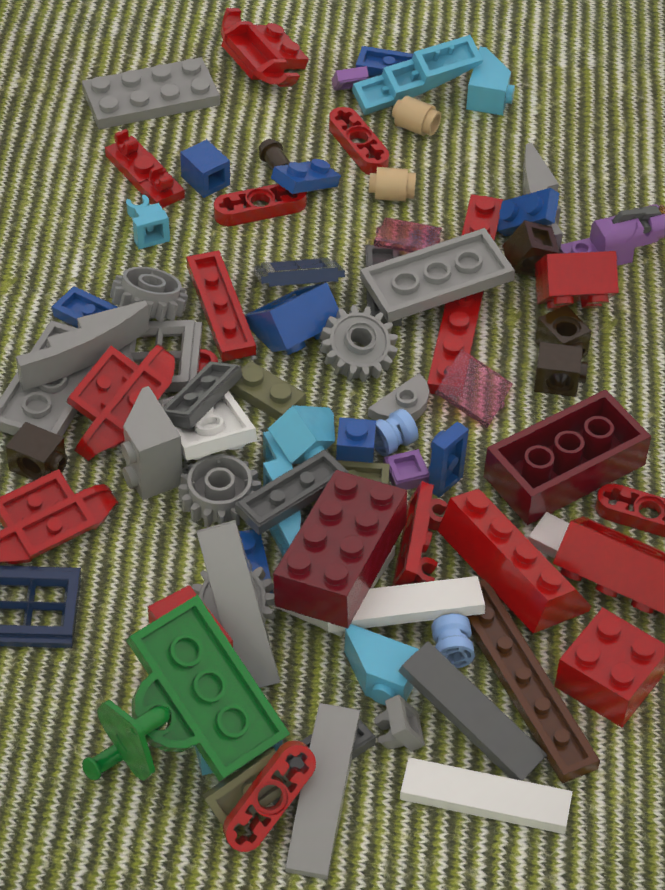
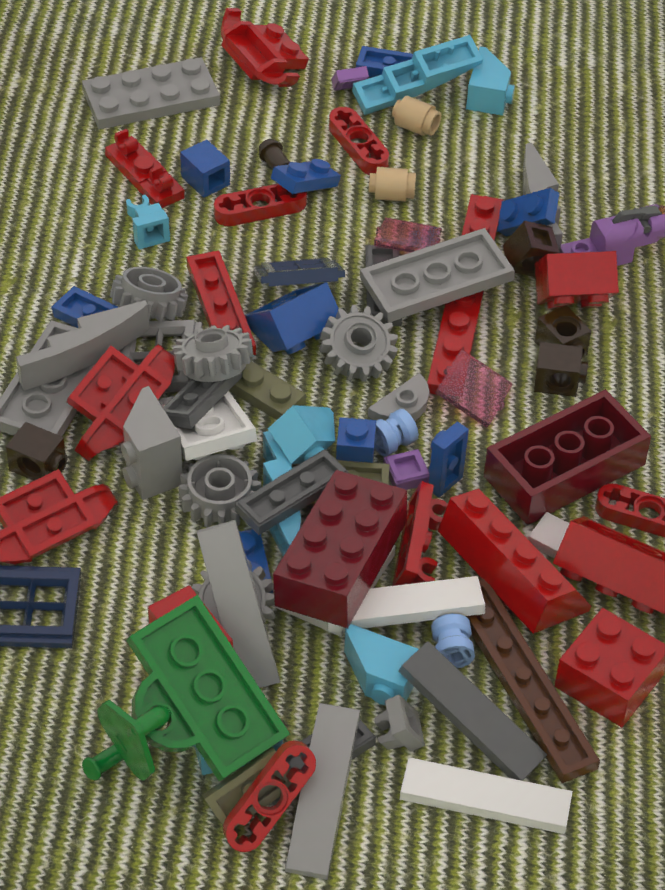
none -> light grey gear [173,325,253,382]

